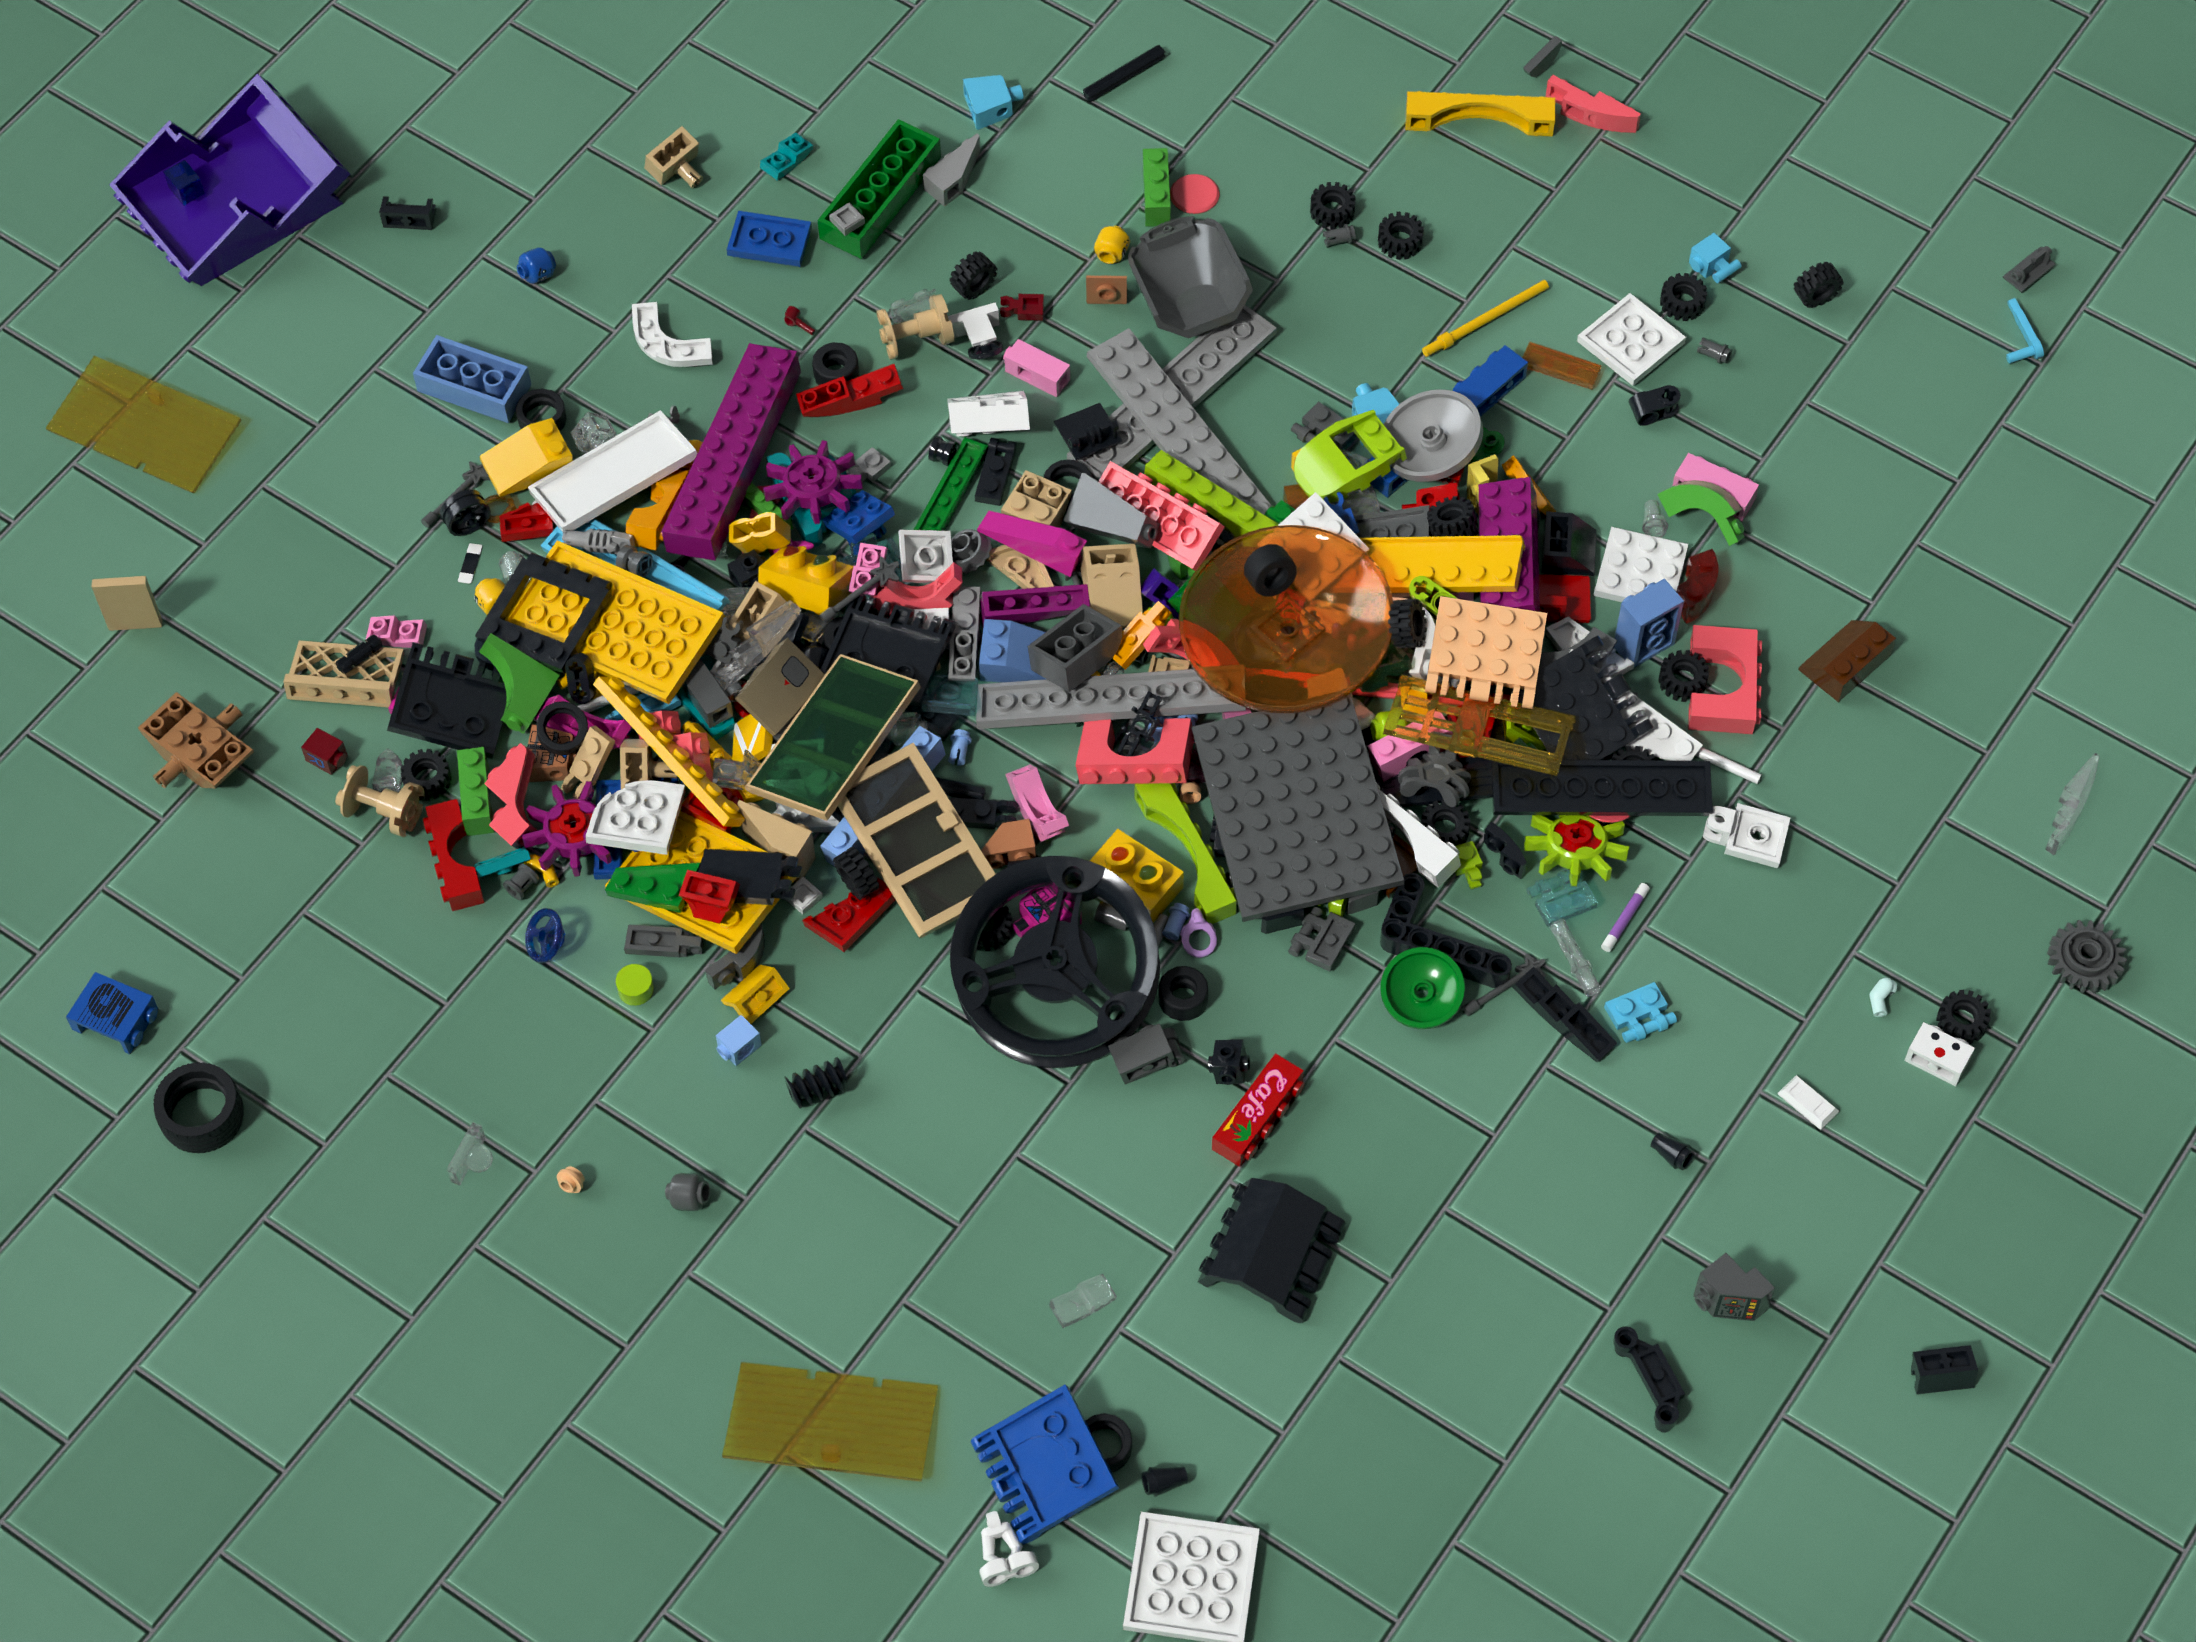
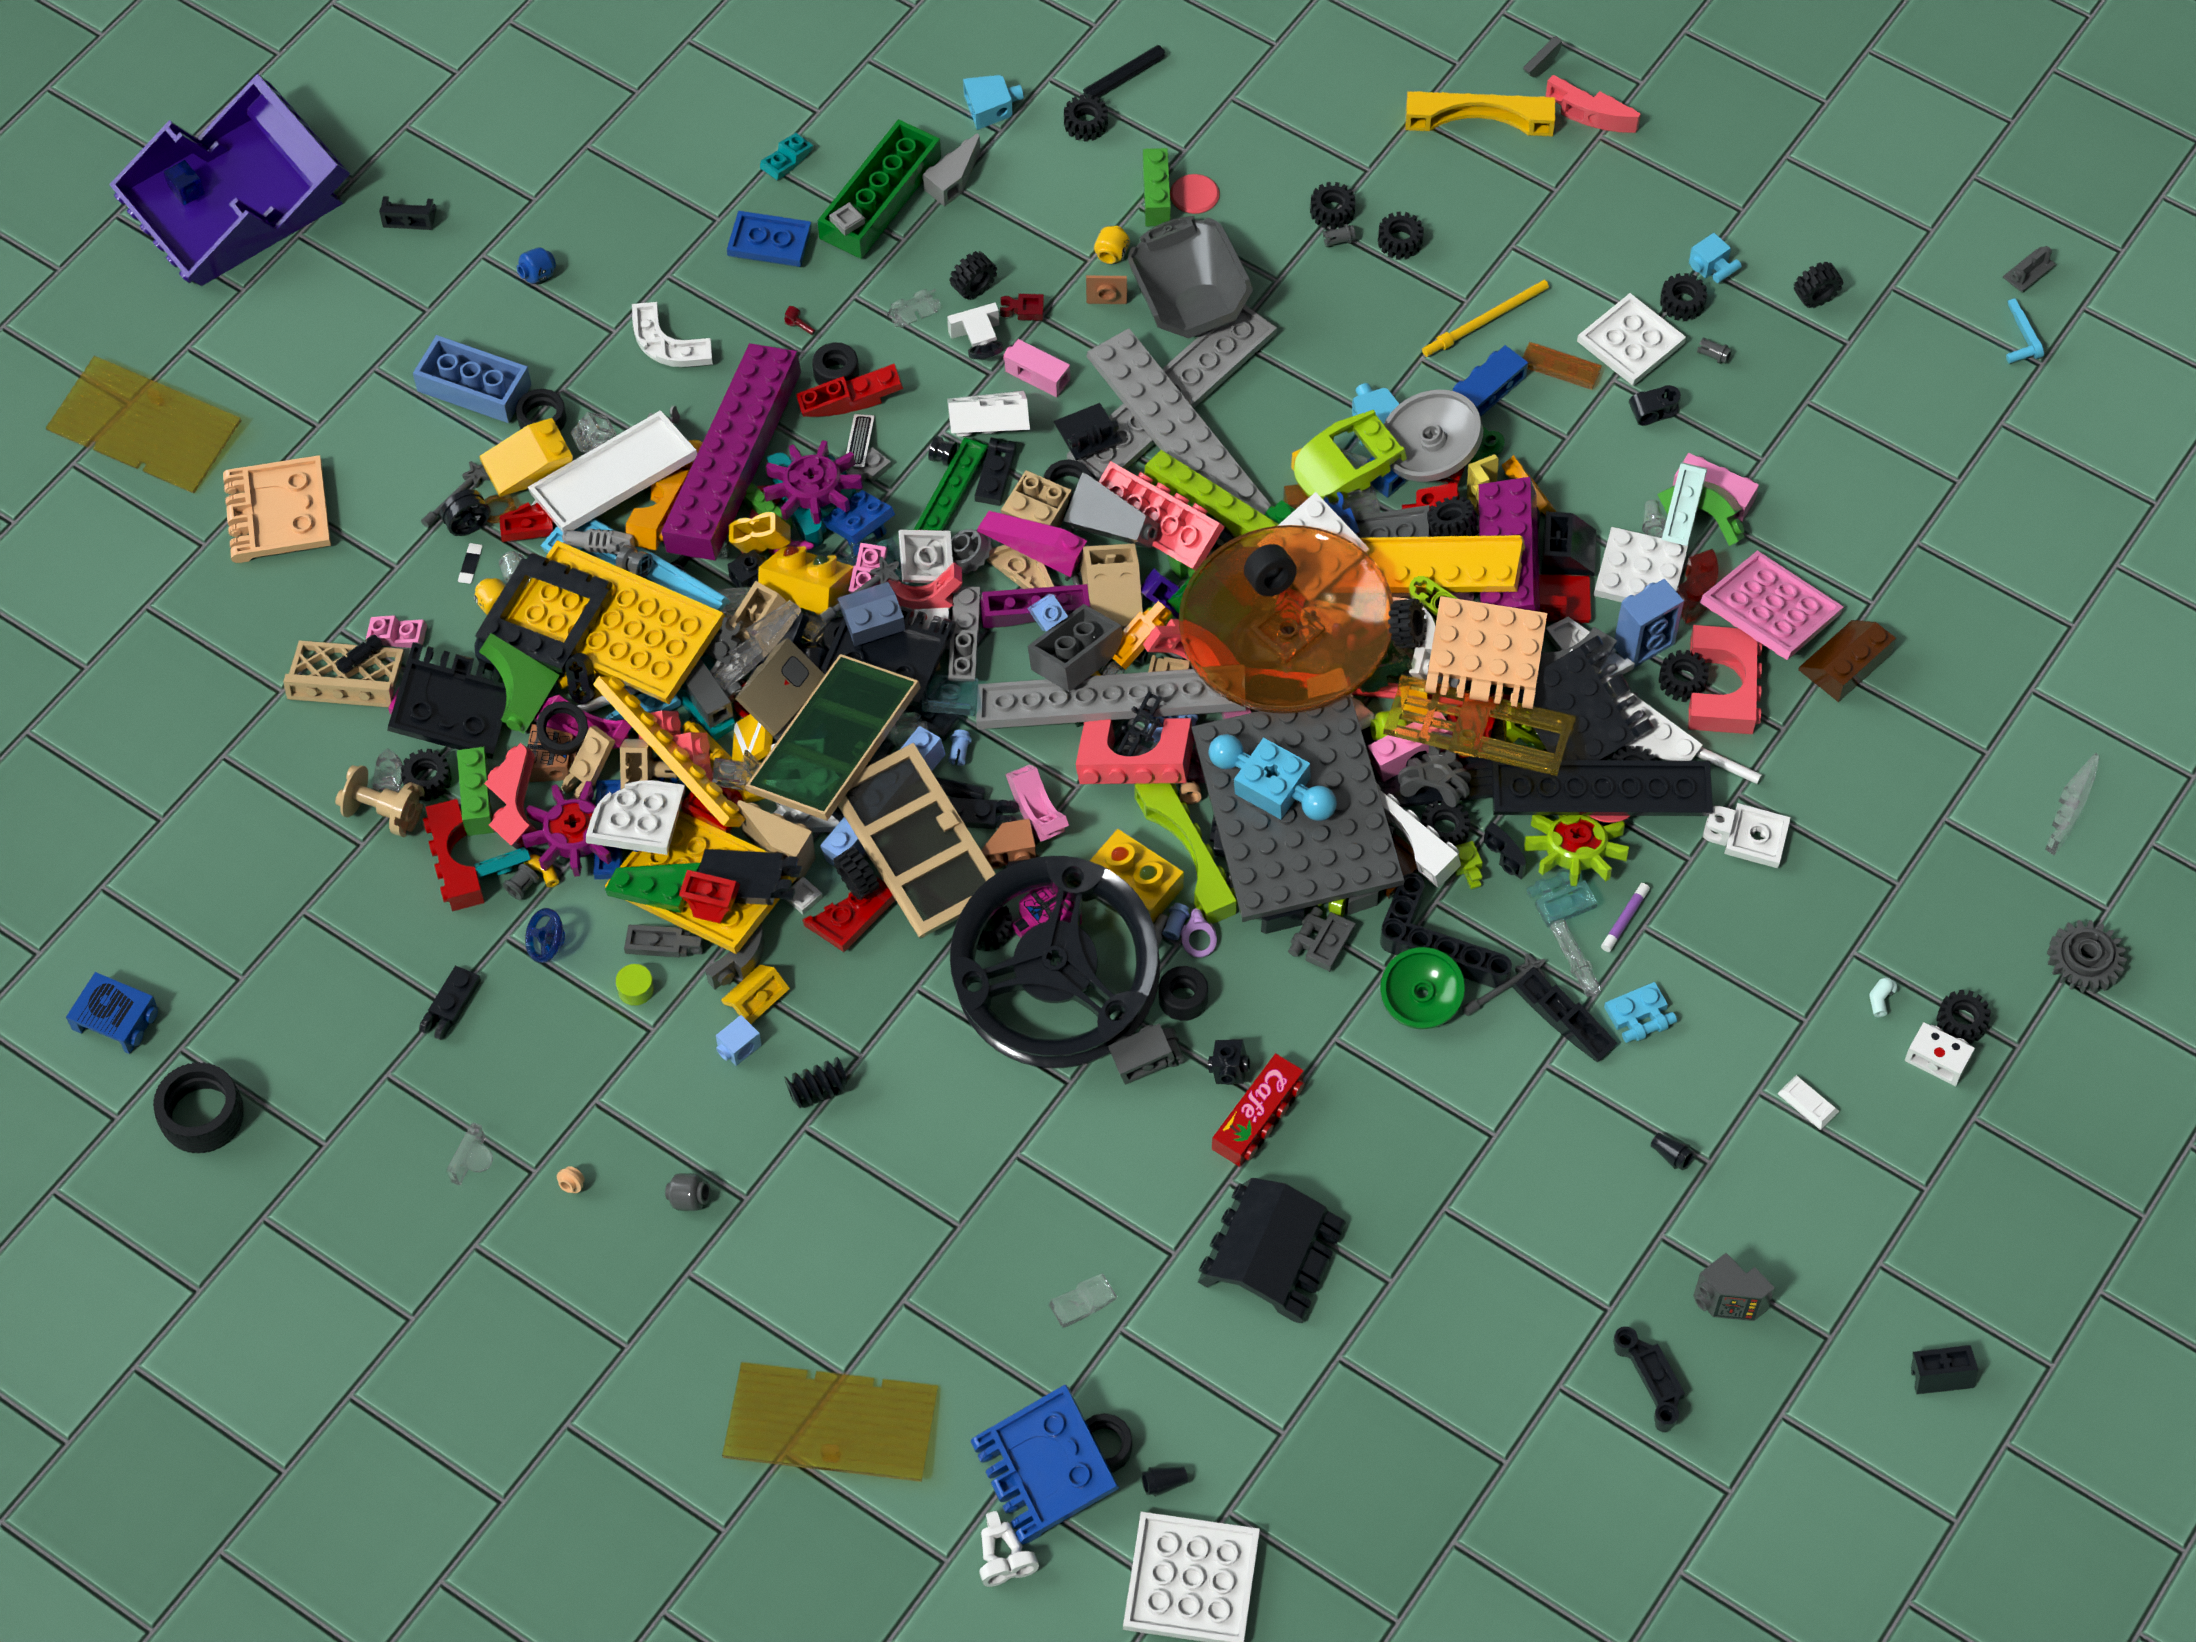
tan tile [92,576,162,631] -> none
medium nougat slope [138,692,254,789] -> none
dark red brick [301,728,348,775] -> none
tan brick [645,126,703,188] -> none
tan piece [876,294,954,360] -> none
medium blue slope [979,619,1046,682] -> none
dark grey piece [1094,901,1128,932] -> none
dark grey plate [1291,401,1357,451] -> none
none -> light nougat hinge [223,455,331,563]
none -> black hinge [419,965,481,1040]
none -> sand blue slope [837,582,905,647]
none -> sticker [846,414,874,467]
none -> light blue brick [1027,593,1068,631]
none -> black tyre [1064,94,1108,141]
none -> medium azure brick [1208,734,1337,821]
none -> light aqua plate [1662,462,1708,546]
none -> bright pink plate [1700,550,1844,660]

